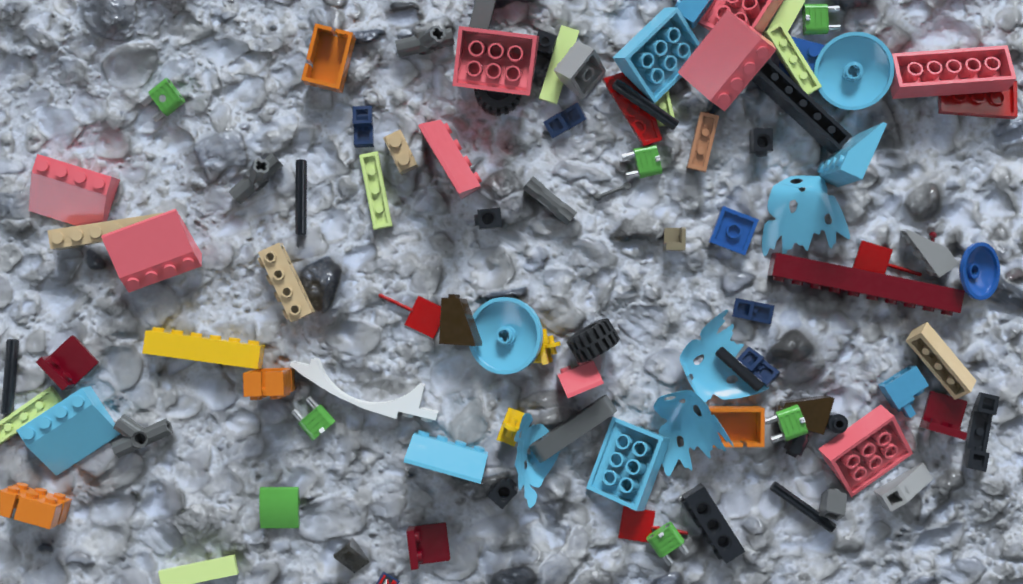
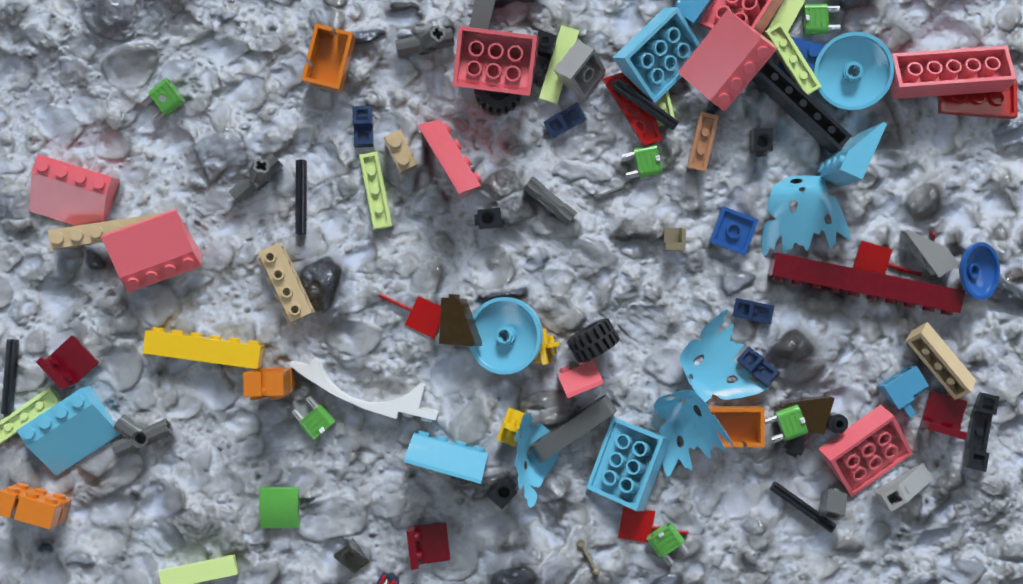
black brick [682,483,746,564] -> none
black axle [715,347,764,391] -> none
none -> dark tan hinge [577,539,600,576]

